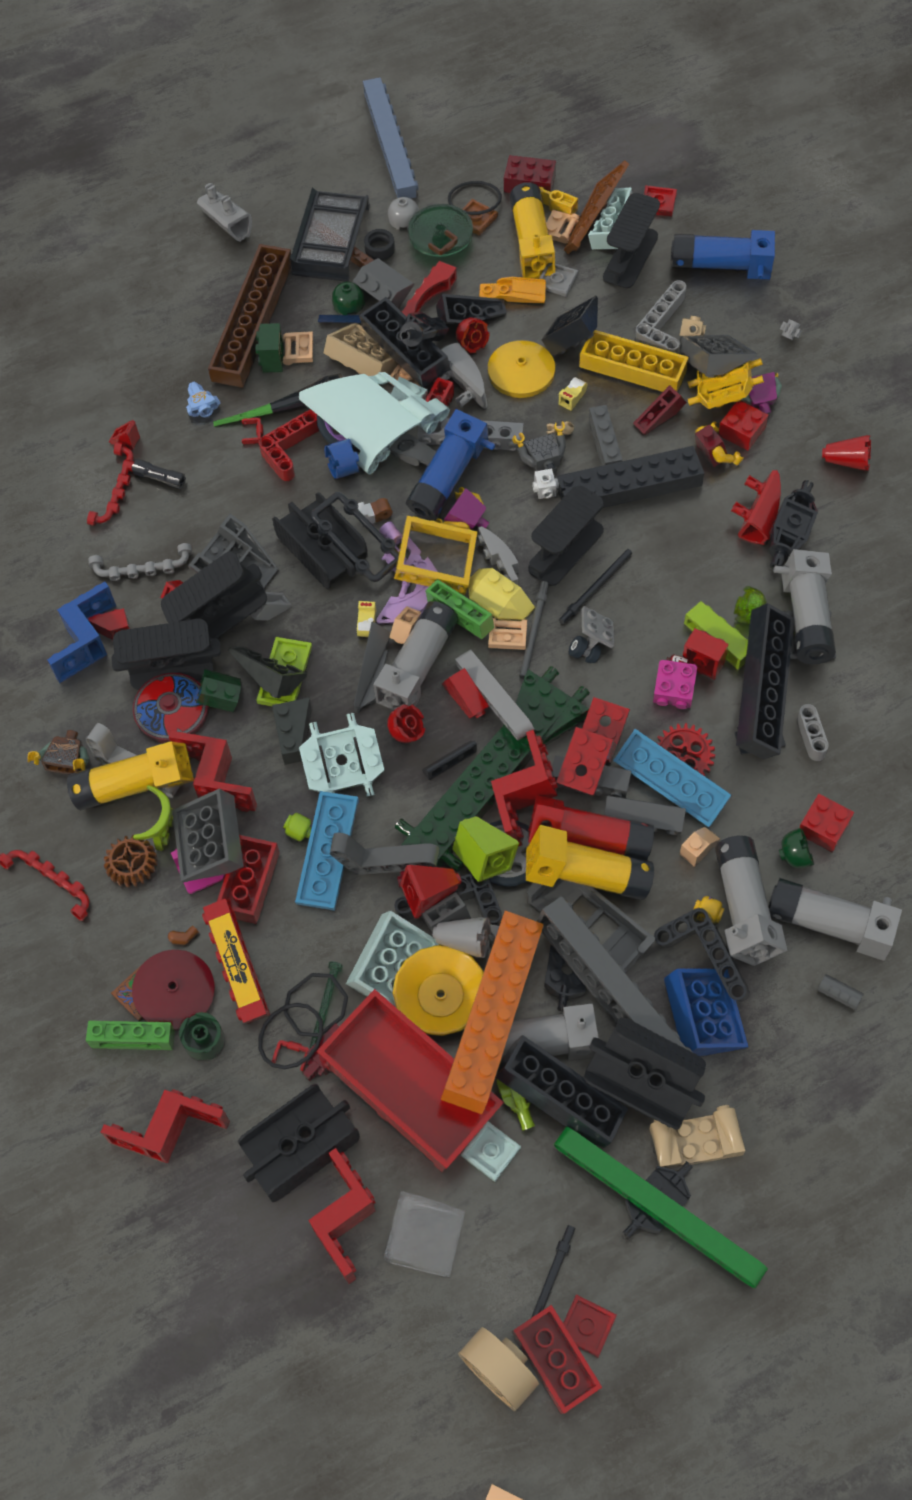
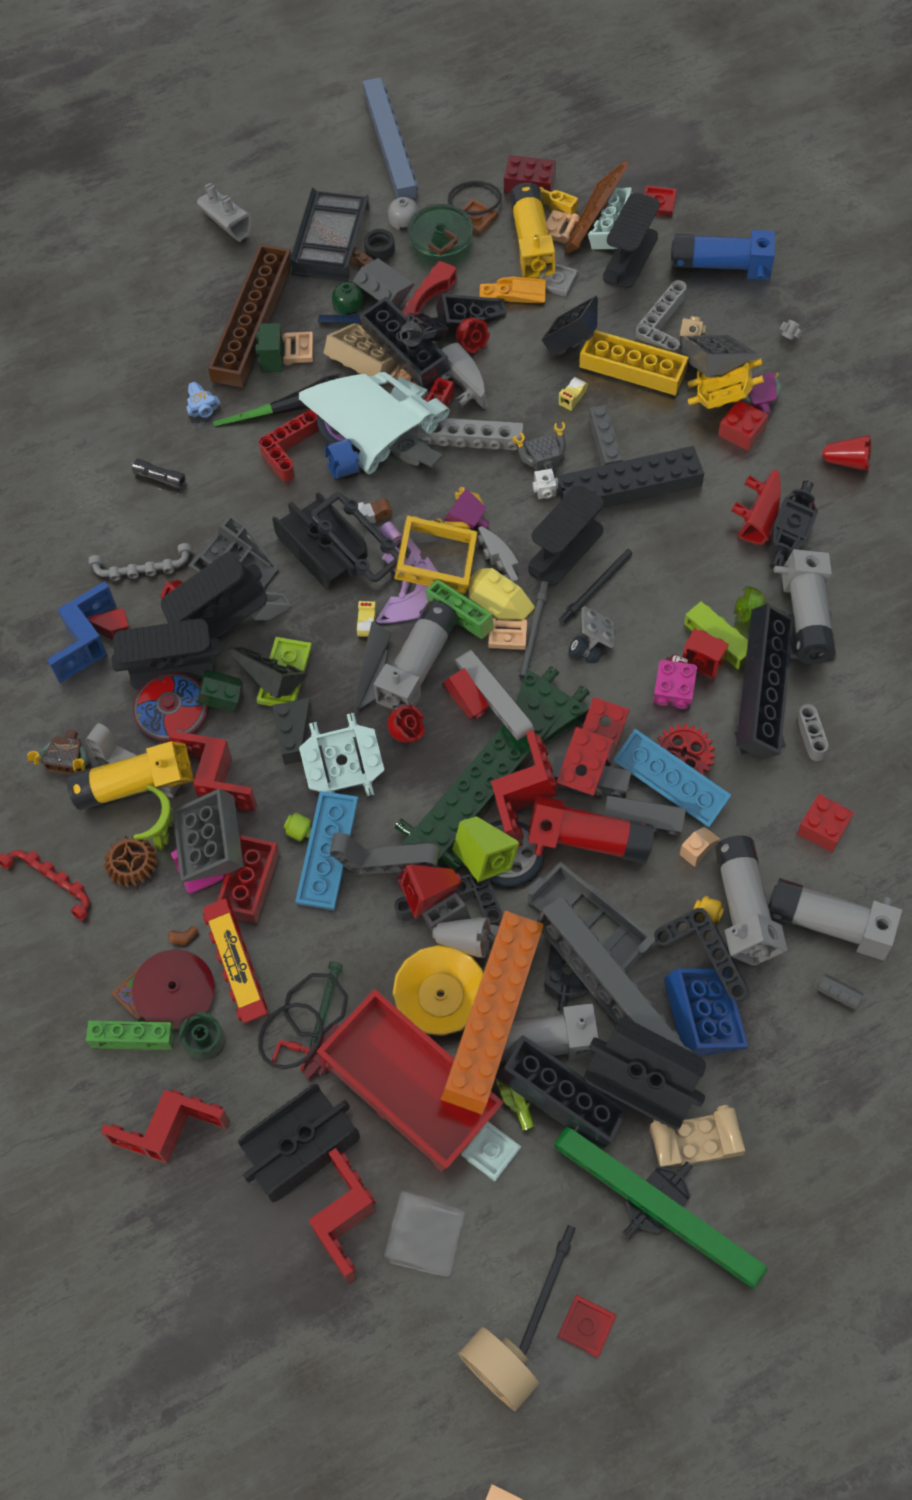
red bar [87,441,134,526] -> none
red slope [109,420,140,450] -> none
red piece [242,418,263,444] -> none
light aqua slope [346,911,439,1007] -> none
light nougat slope [389,606,421,644] -> none
blue piece [406,409,496,521] -> none
black slope [422,741,477,780] -> none
yellow dish [488,340,555,398] -> none
red brick [511,1305,602,1414] -> none
yellow piece [526,825,654,900] -> none
tan arm [547,421,574,435] -> none
dark red slope [633,385,687,435] -> none
dark red torso [695,421,744,467] -> none
dark green cylinder [779,828,814,869] -> none

